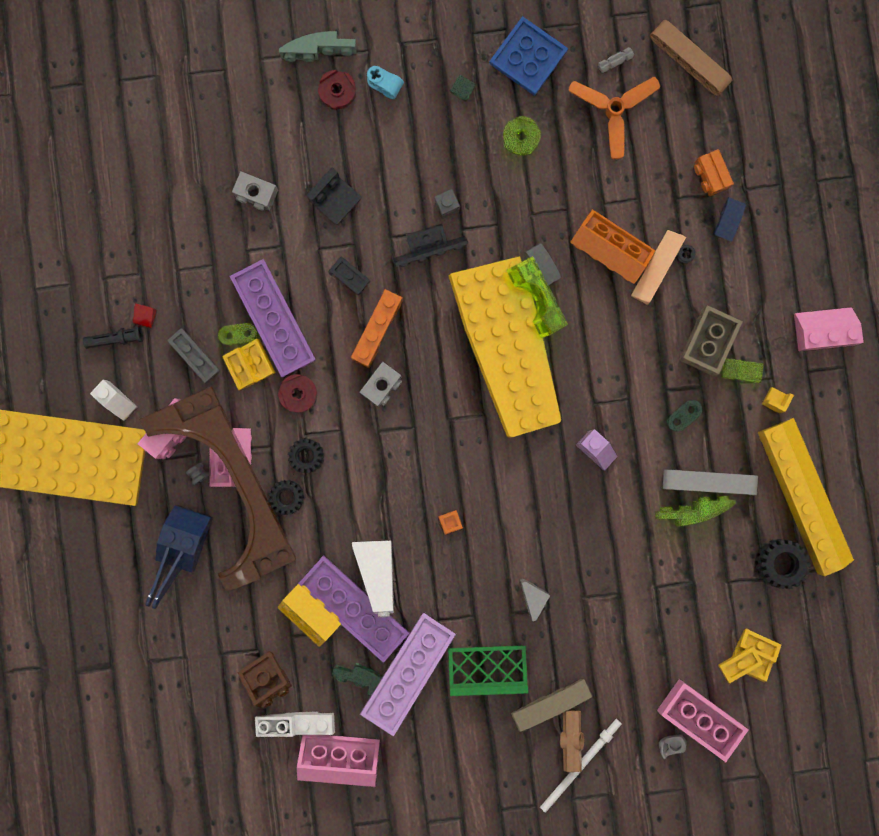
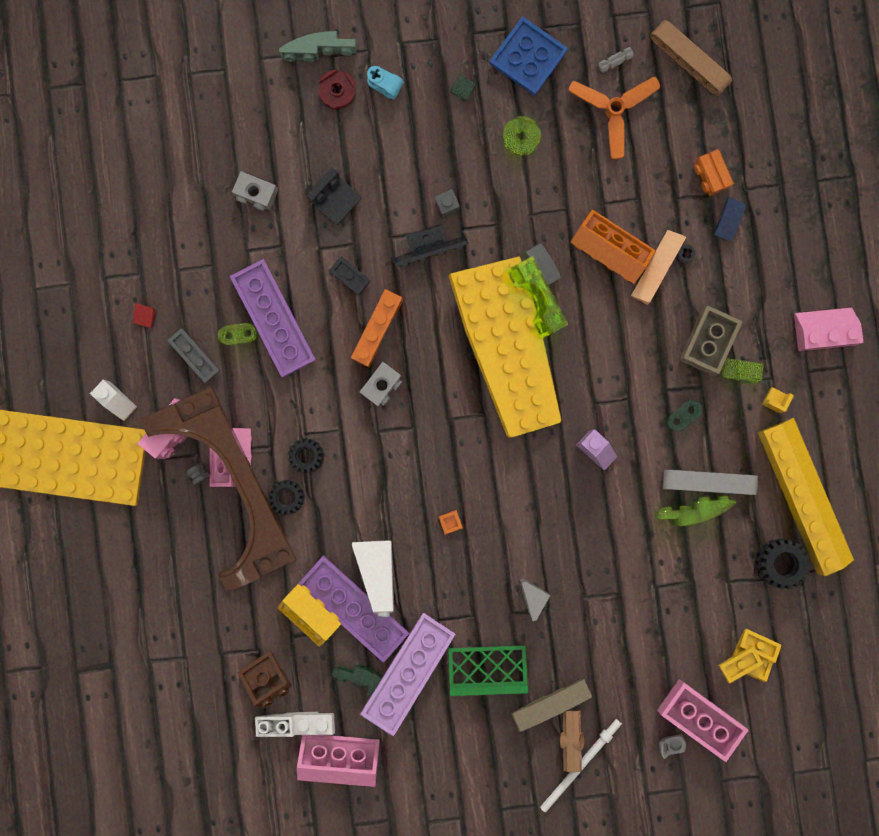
black pin [83,325,144,349] -> none
dark blue slope [145,505,213,609] -> none
yellow slope [222,339,276,390] -> none
dark red plate [278,374,317,413] -> none

